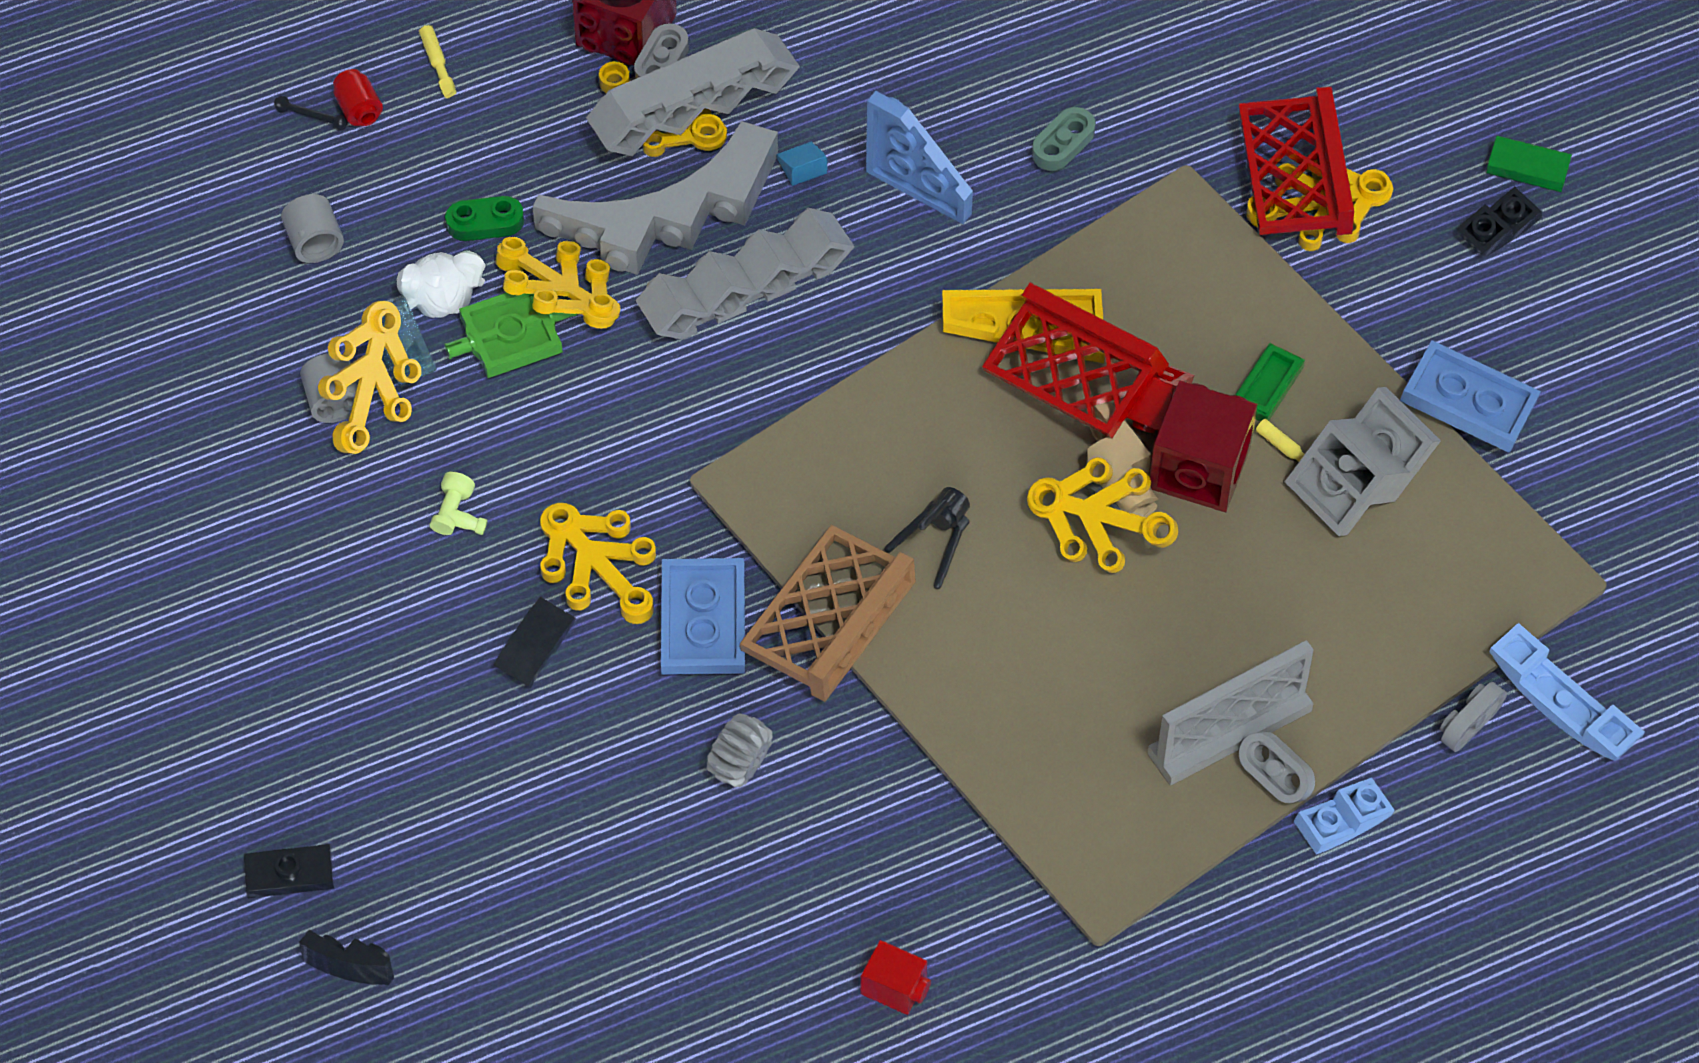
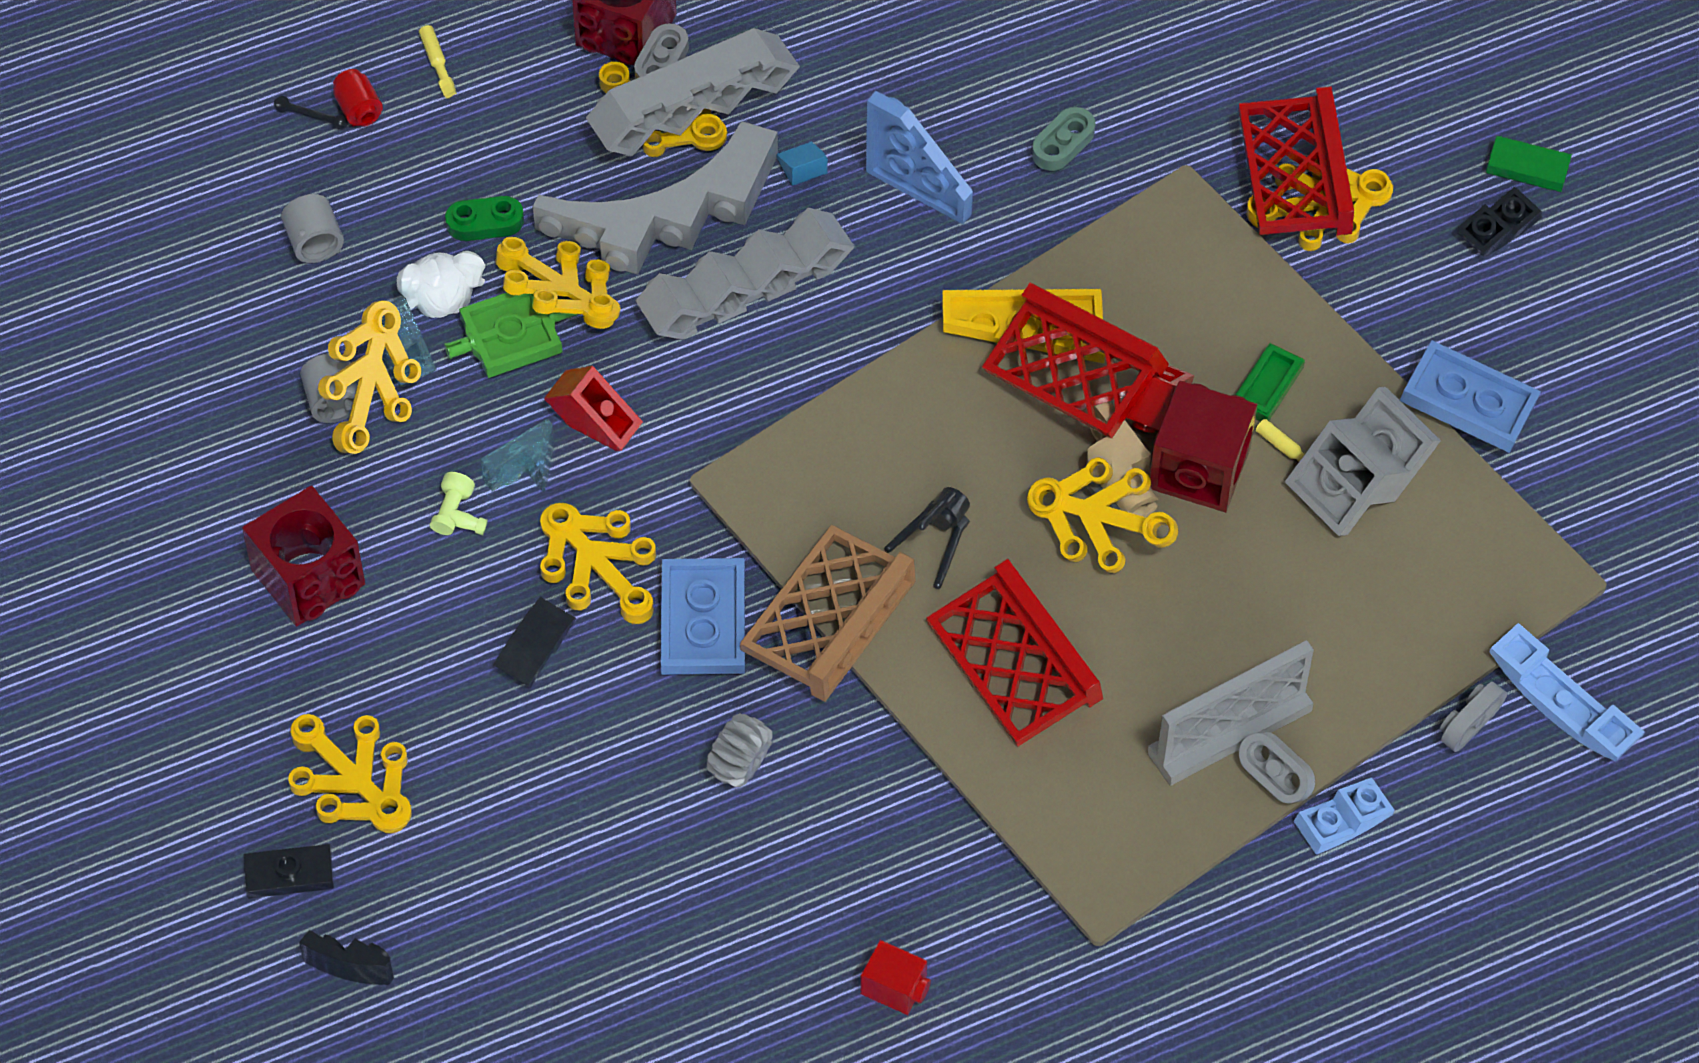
none -> dark red brick [242,485,365,627]
none -> yellow plant [288,714,412,833]
none -> clear light blue slope [480,418,554,492]
none -> red slope [544,366,643,451]
none -> red fence [926,559,1103,747]

